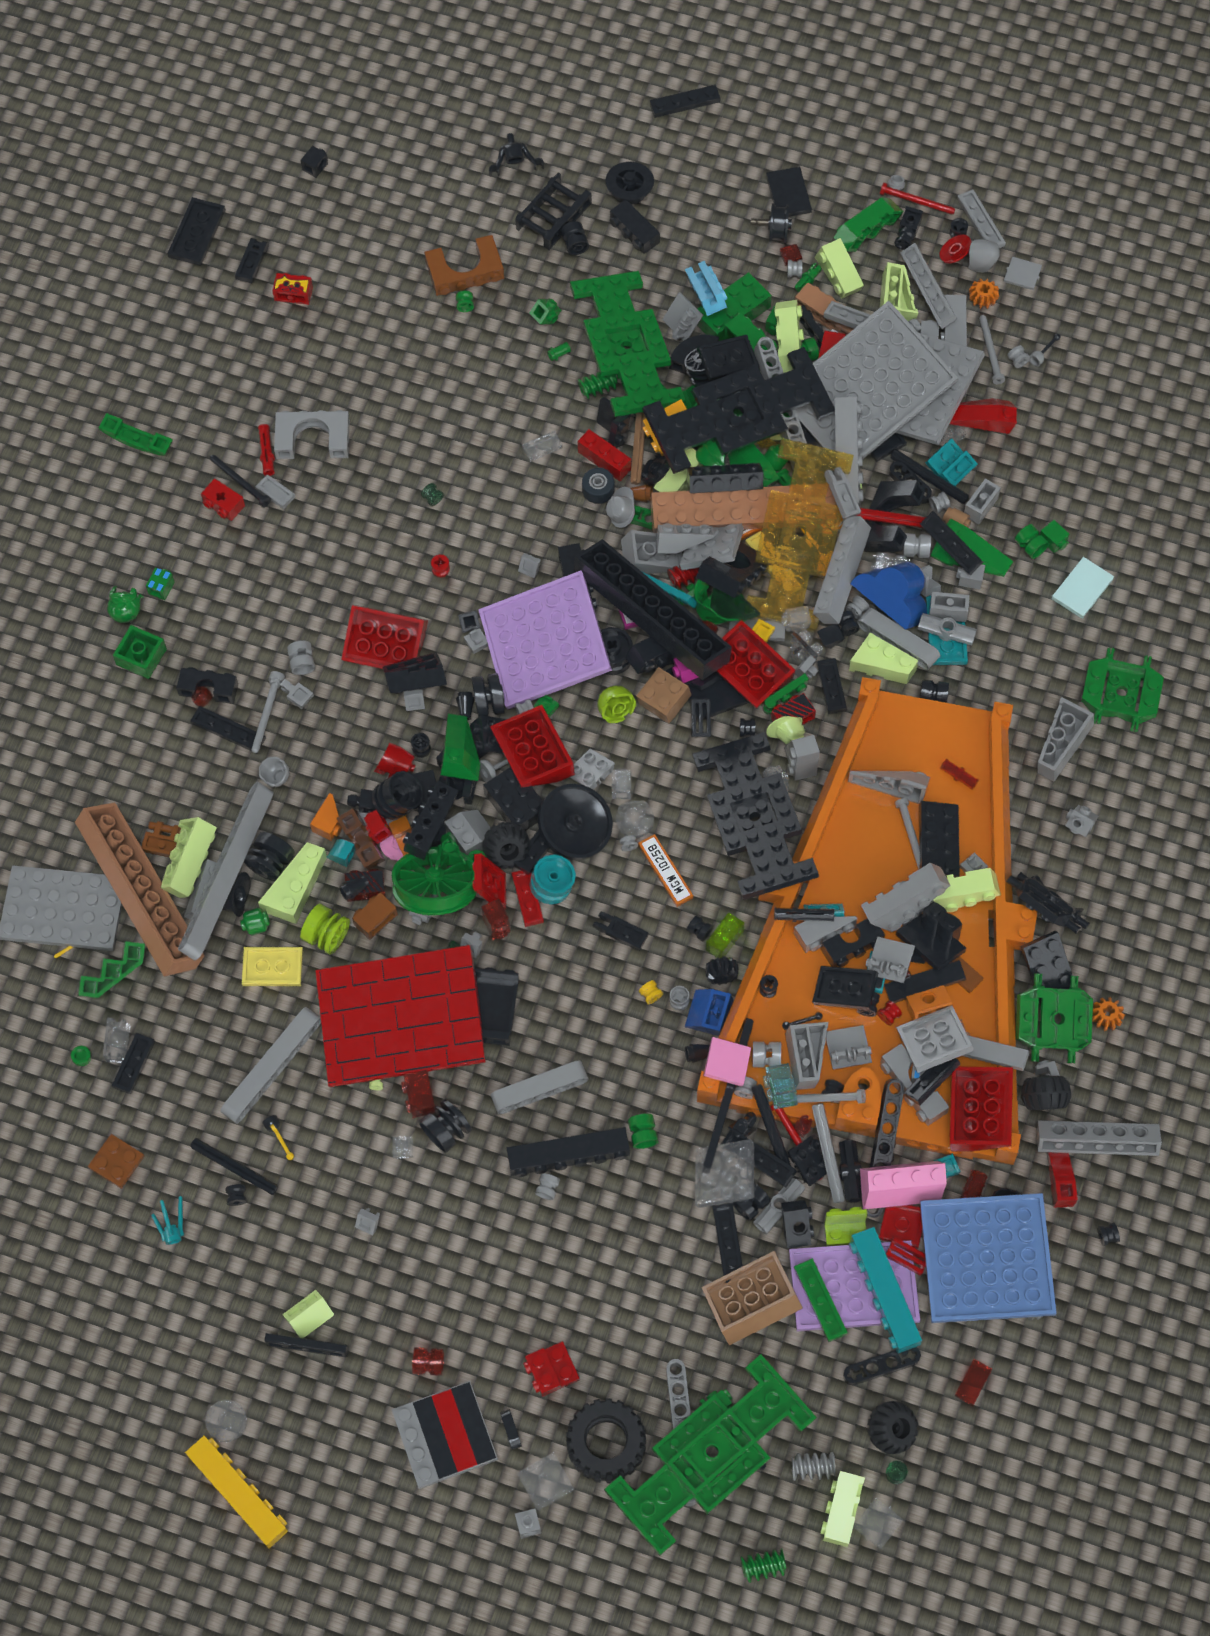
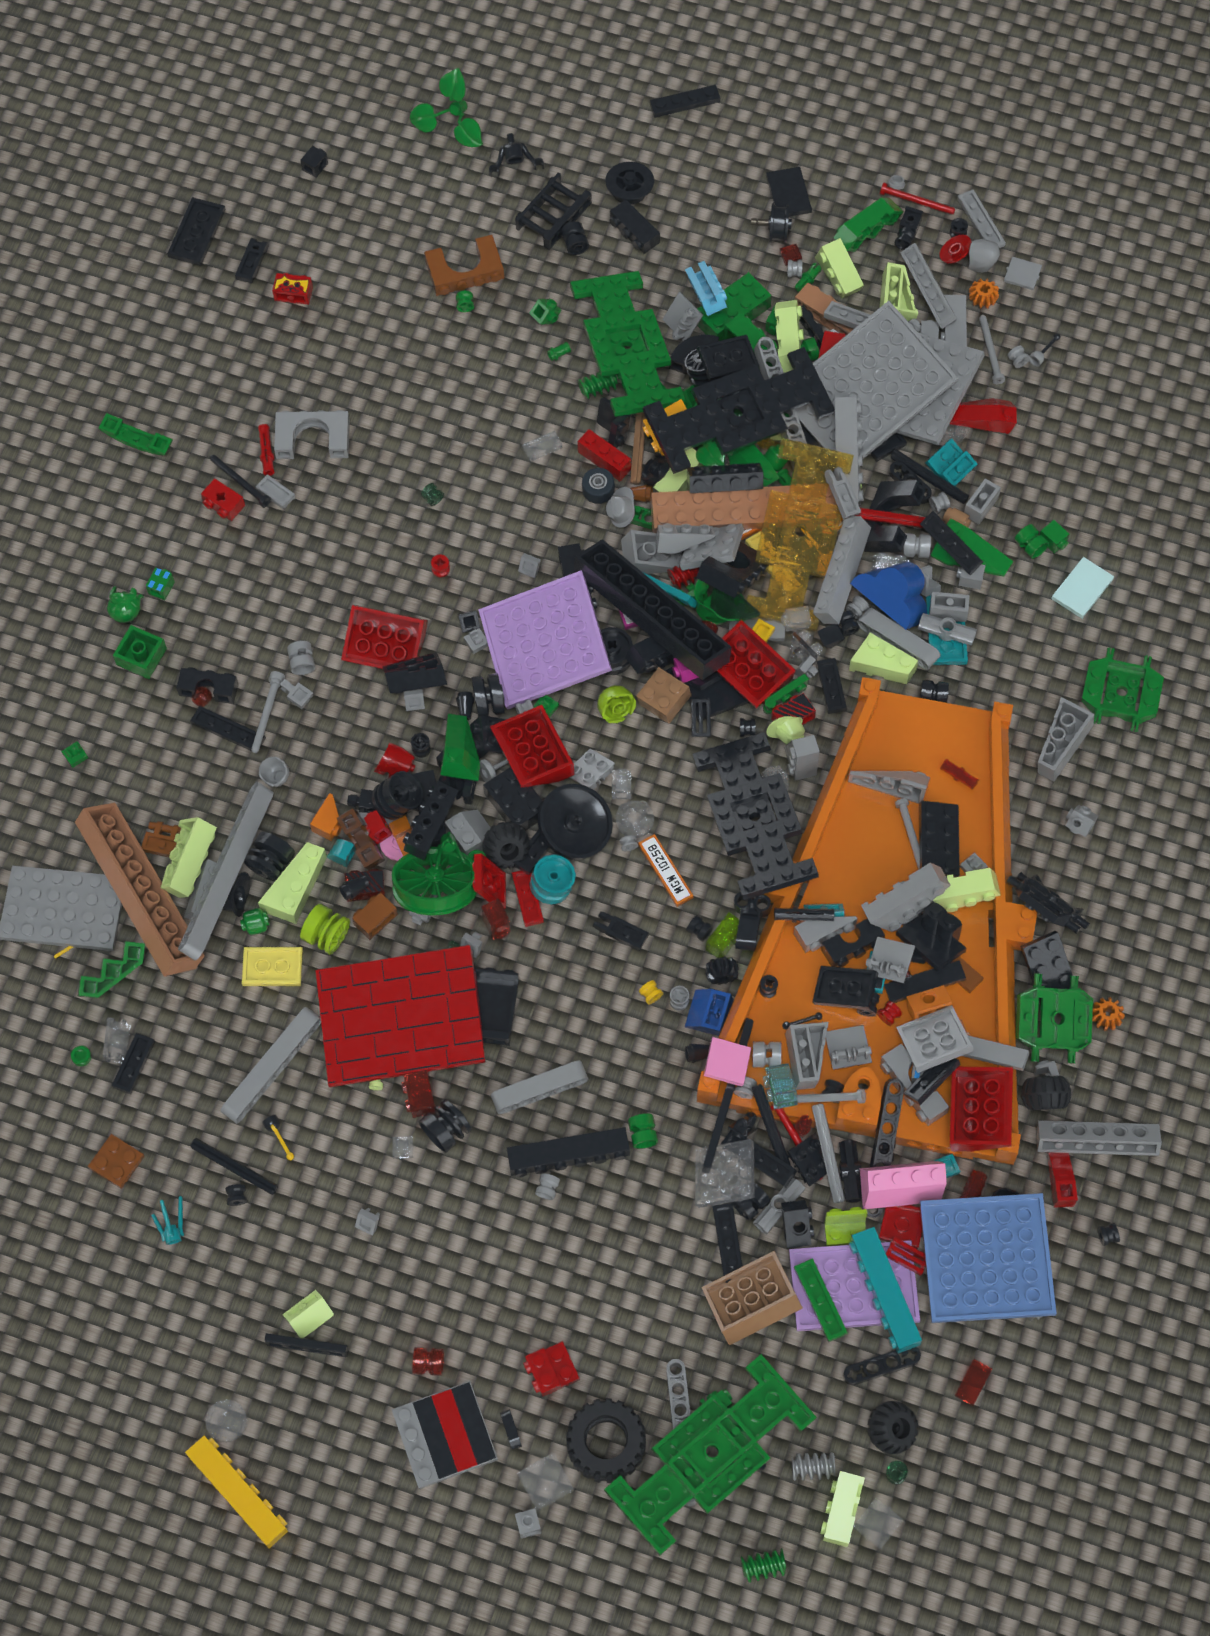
none -> green tile [61,741,88,768]
none -> green plant [410,68,483,147]
none -> black piece [734,892,771,952]

